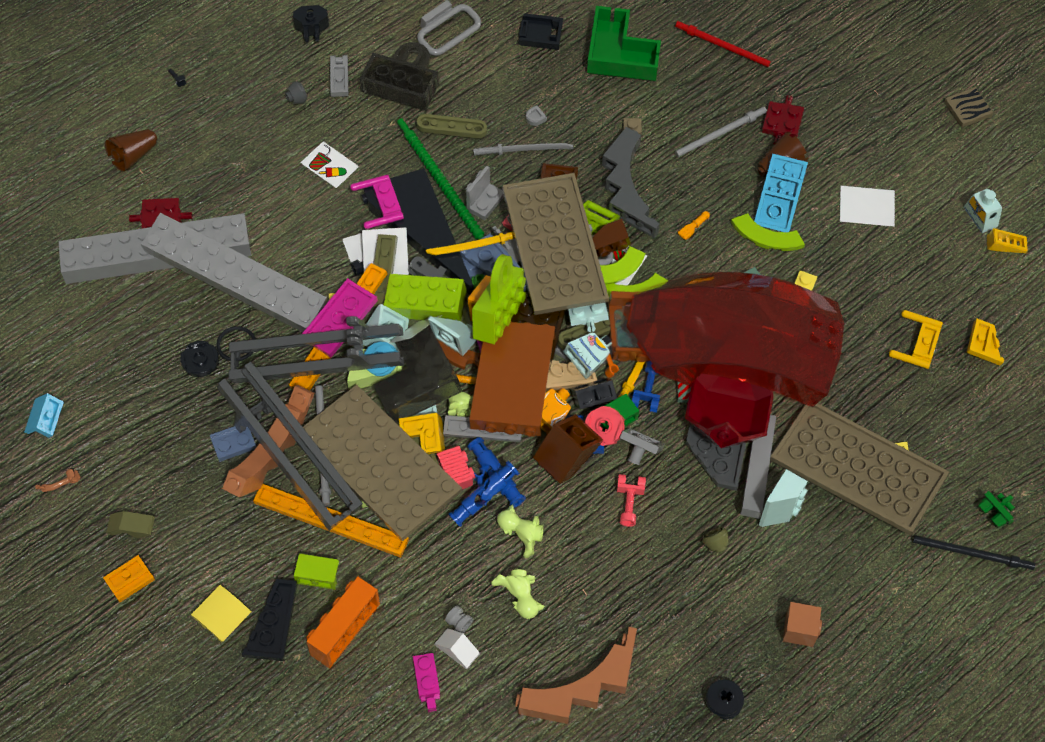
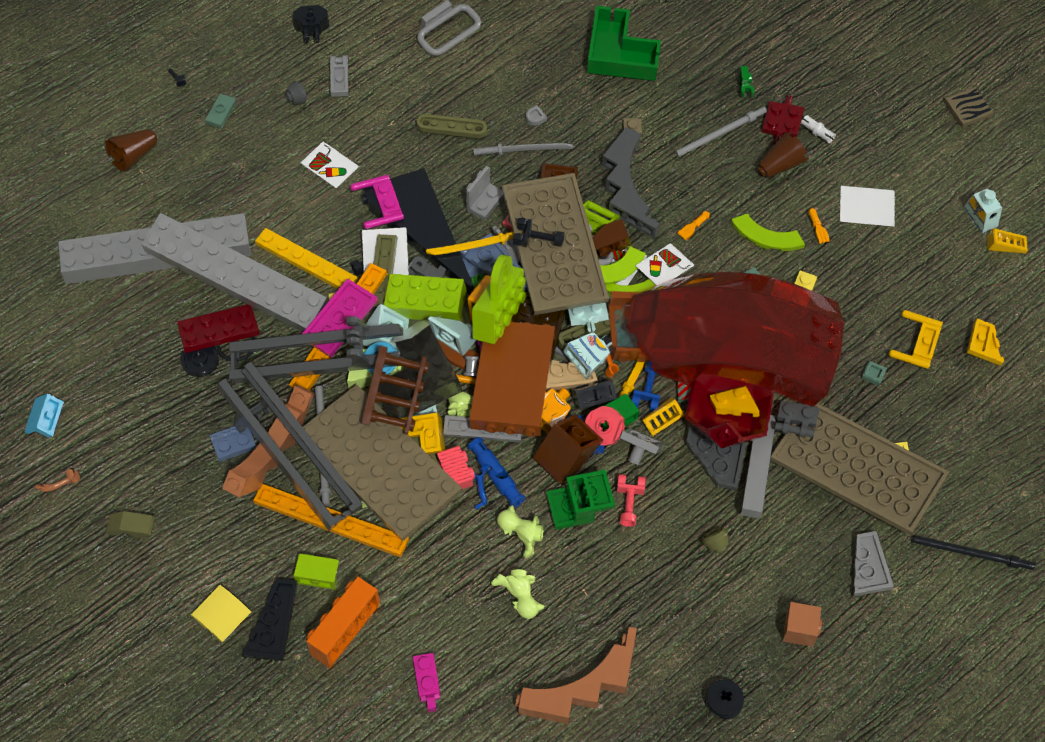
light orange plate [103,555,155,603] -> none
dark red plate [129,198,193,229] -> none
white sticker [343,233,363,262] -> none
clear smoke brick [360,42,439,111] -> none
green hose [397,118,485,240] -> none
white slope [434,628,480,669] -> none
light grey wheel [445,605,474,633] -> none
blue piece [448,461,520,527] -> none
black container [518,13,563,50] -> none
red bar [675,21,771,67] -> none
medium azure slope [754,154,808,232] -> none
light aqua slope [759,469,808,527] -> none
green hips [978,491,1015,528] -> none
none -> dark red plate [177,304,260,353]
none -> sand green plate [205,94,237,129]
none -> yellow plate [255,228,358,289]
none -> reddish brown fence [361,346,429,435]
none -> light grey bush [463,356,480,376]
none -> black bar [512,218,565,247]
none -> green bracket [546,469,615,530]
none -> white sticker [635,243,694,288]
none -> yellow slope [642,397,685,436]
none -> yellow wing [710,386,759,417]
none -> green plate [739,66,755,97]
none -> dark grey plate [775,400,820,438]
none -> white pin [801,115,836,144]
none -> light orange piece [808,208,830,244]
none -> light grey wing [853,531,894,597]
none -> sand green tile [861,361,887,386]

